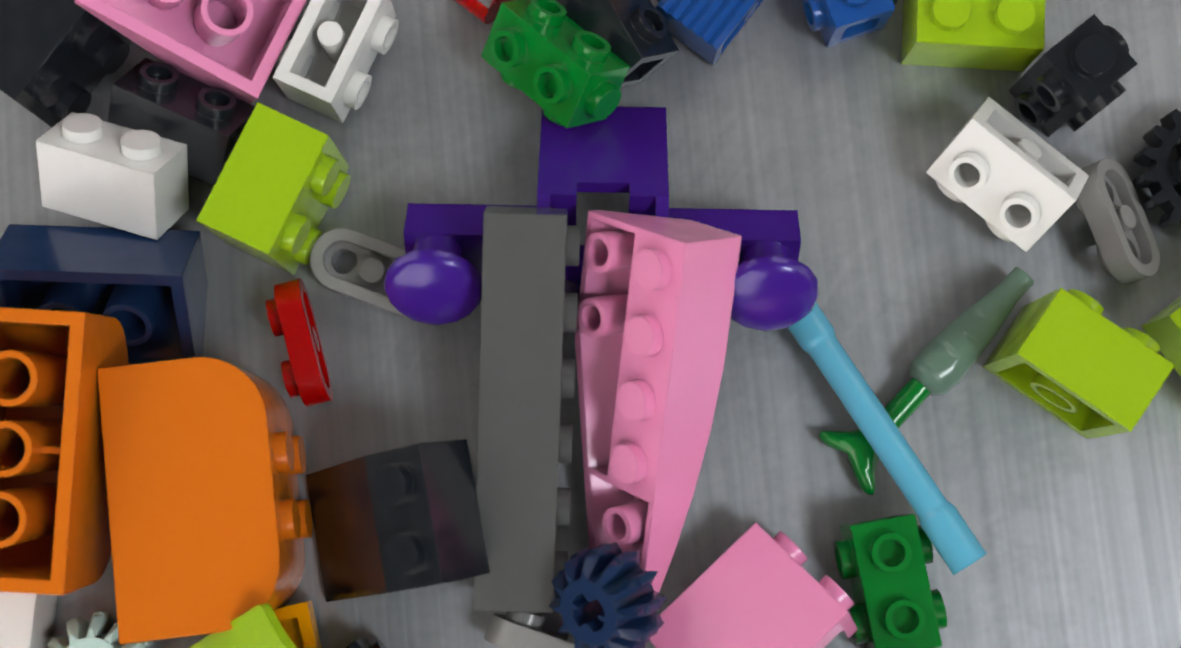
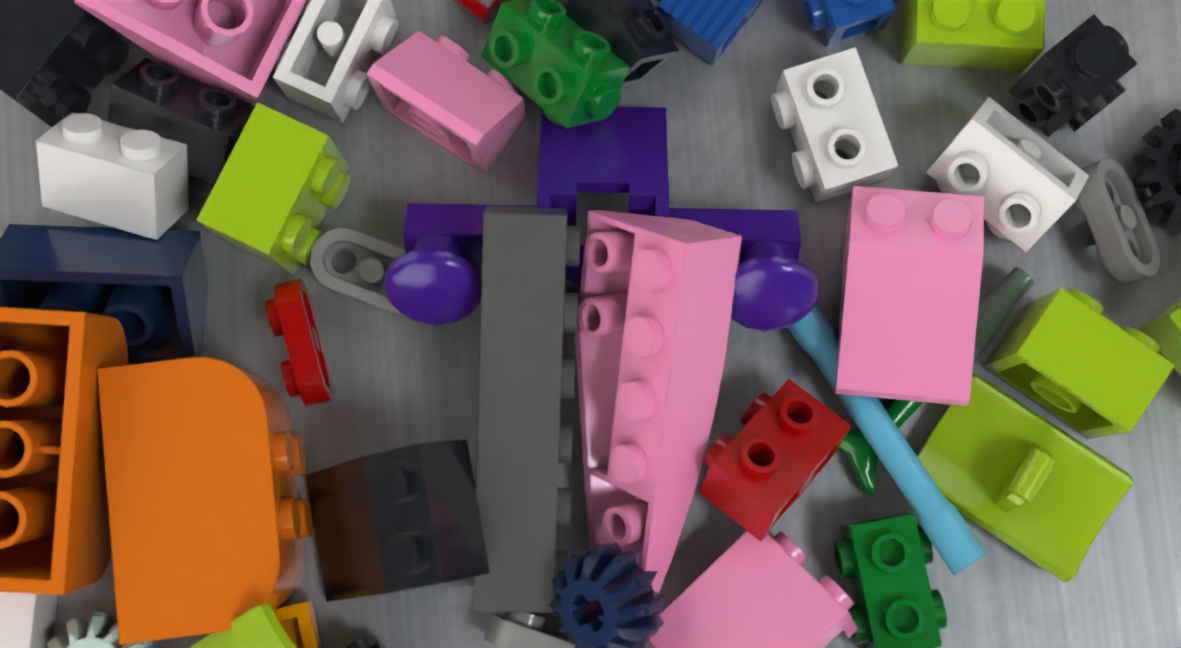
none -> bright pink slope [366,31,526,175]
none -> red brick [699,379,851,541]
none -> white brick [771,47,898,203]
none -> bright pink slope [835,186,984,406]
none -> lime shield [917,374,1133,582]

